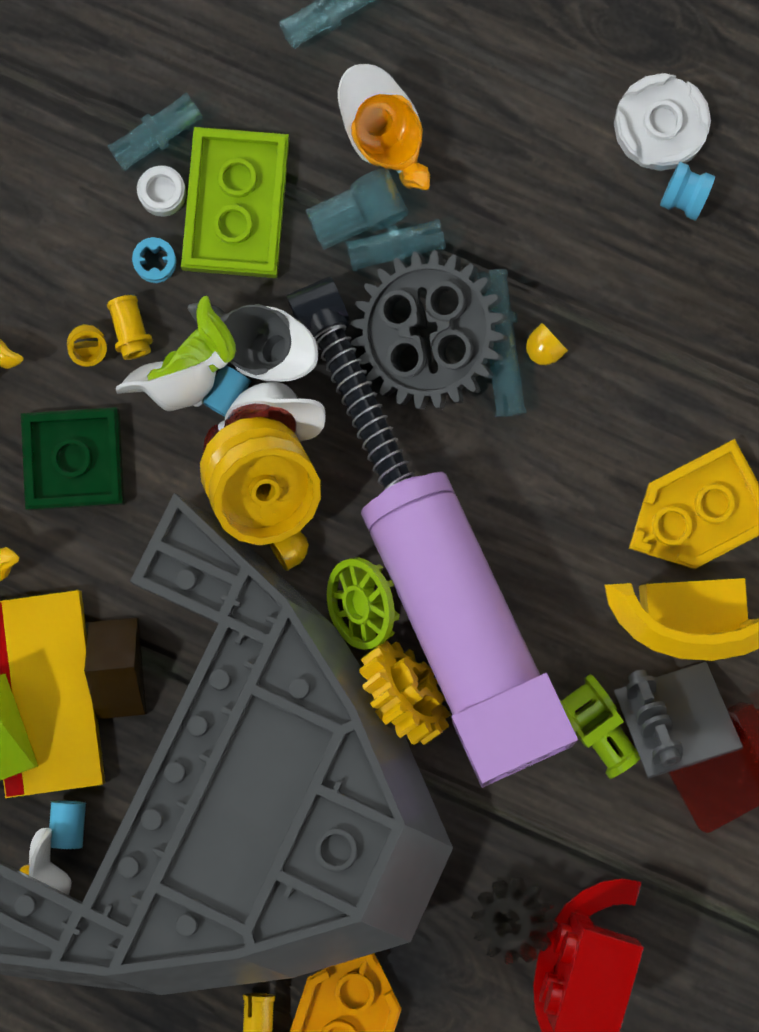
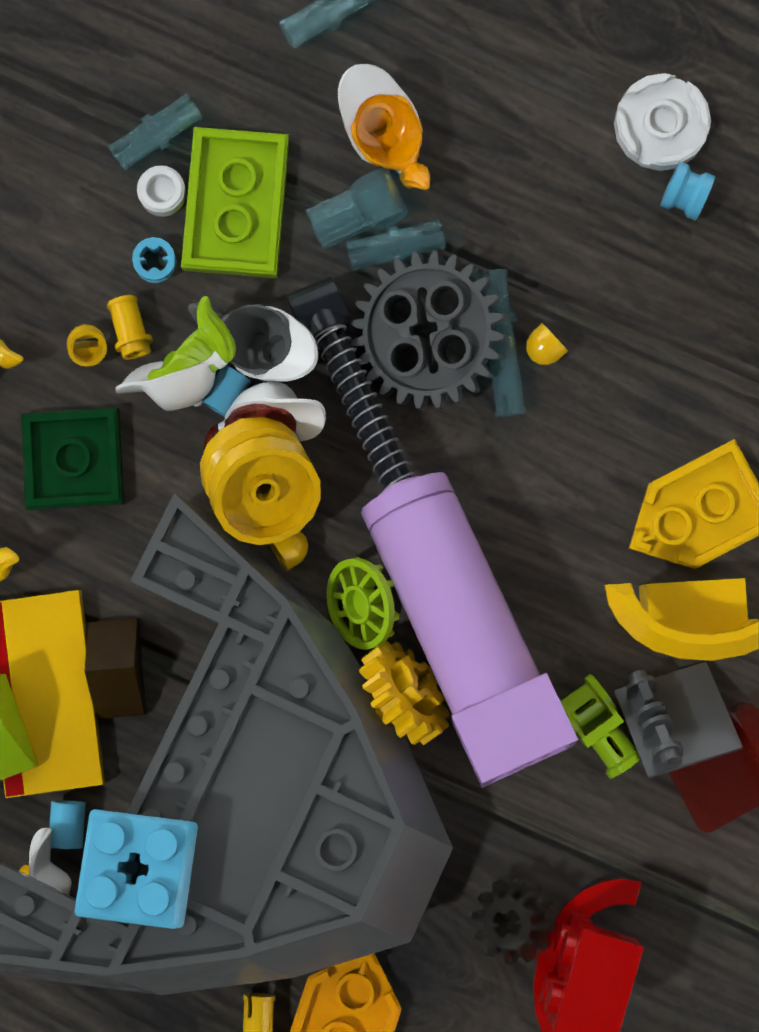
none -> medium azure brick [74,809,198,929]

